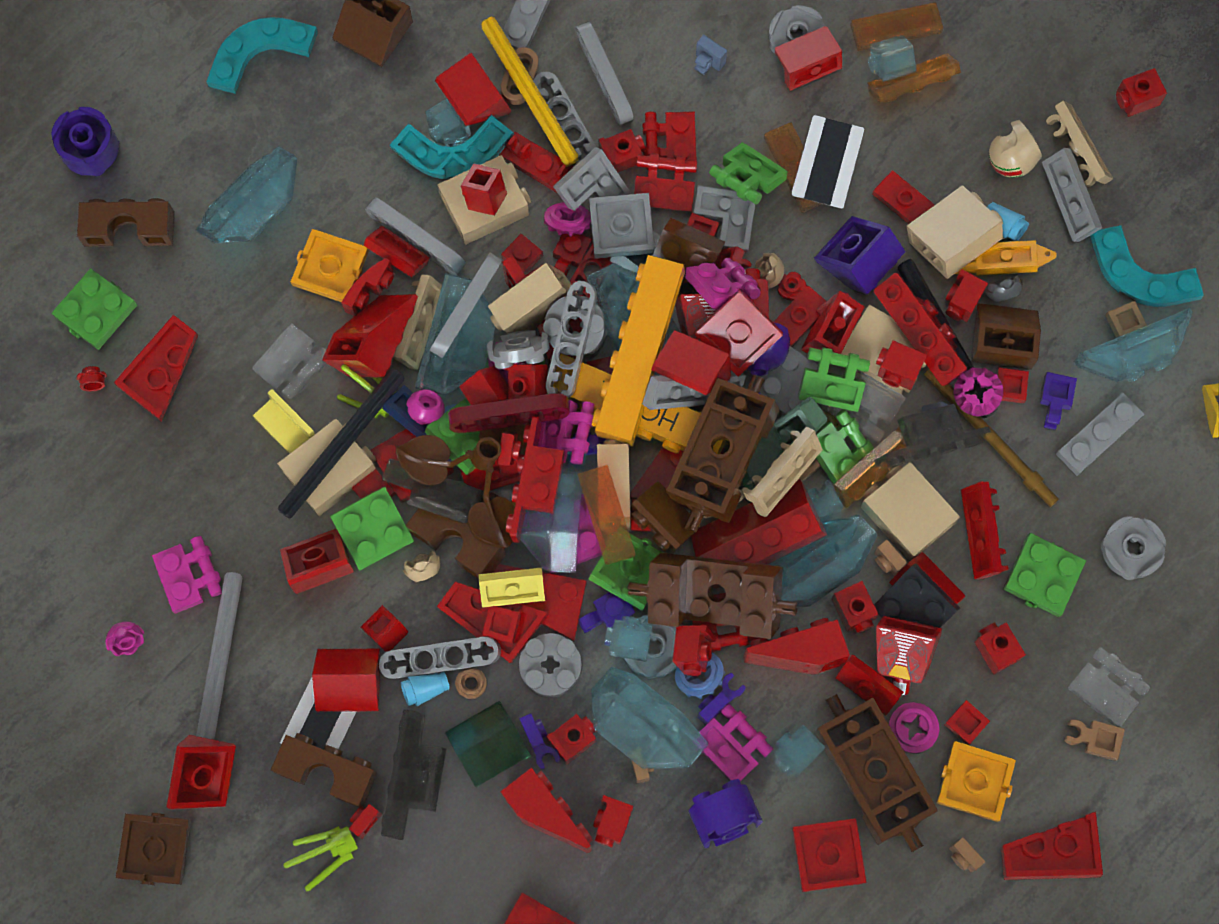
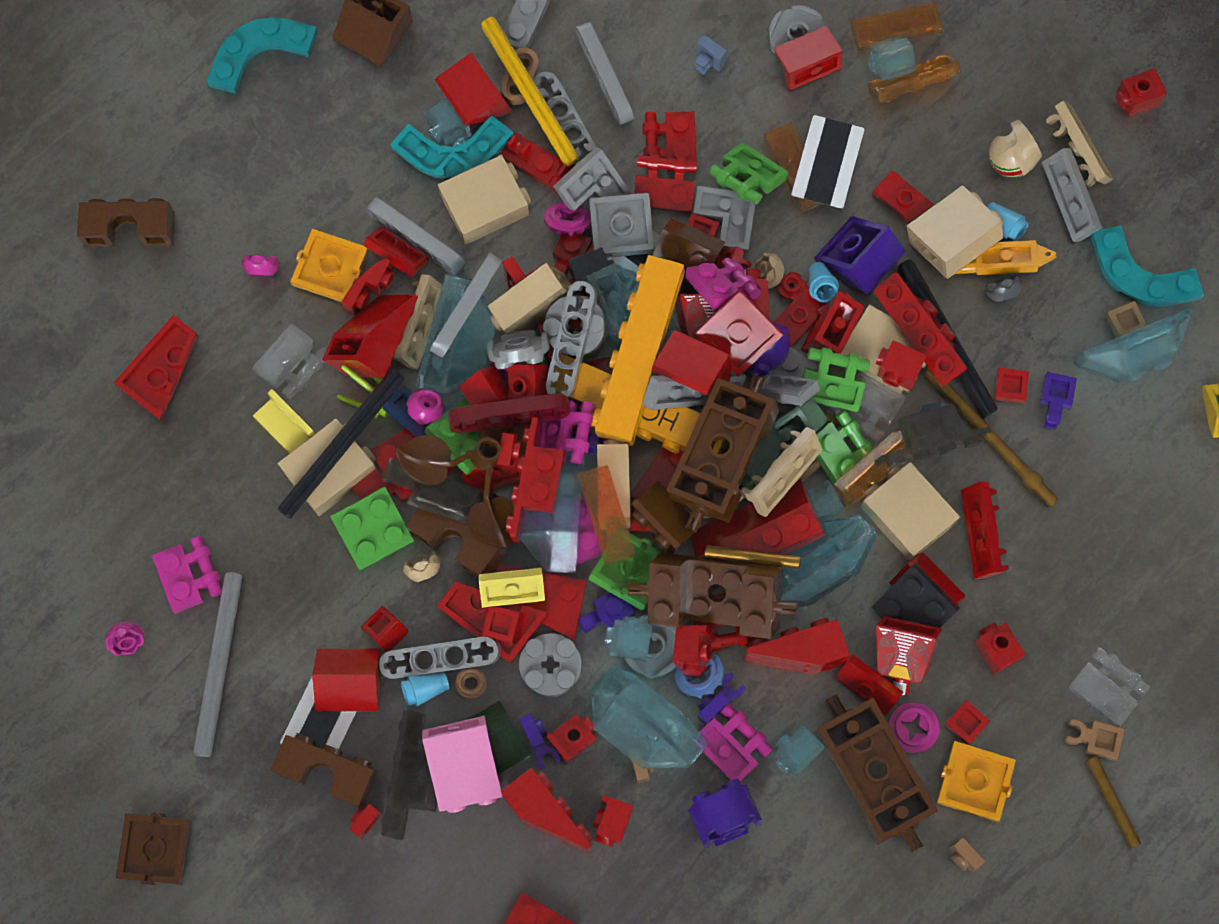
dark purple brick [51,107,119,177] -> none
bright green plate [51,268,137,350] -> none
red plate [76,366,107,392] -> none
red slope [166,735,236,809] -> none
clear light blue wedge [196,146,297,243] -> none
red slope [280,528,354,594] -> none
lime plant [283,826,358,891] -> none
red brick [461,163,507,216] -> none
red plate [501,233,544,275] -> none
red brick [598,129,646,173] -> none
red plate [792,818,867,892] -> none
red brick [831,581,879,633] -> none
medium nougat plate [874,540,907,577] -> none
red brick [945,269,988,322] -> none
dark pink gear [954,367,1003,416] -> none
reddish brown slope [971,303,1041,370] -> none
red wing [1001,811,1103,880] -> none
bright green plate [1003,533,1086,617] -> none
light grey plate [1056,393,1145,476] -> none
light grey plate [1101,516,1166,580] -> none
none -> dark pink plate [242,255,280,276]
none -> bright pink panel [422,716,502,813]
none -> black brick [568,247,617,296]
none -> pearl gold bar [705,545,801,569]
none -> light grey plate [759,373,820,406]
none -> medium azure cone [808,262,839,302]
none -> pearl gold bar [1085,756,1142,849]

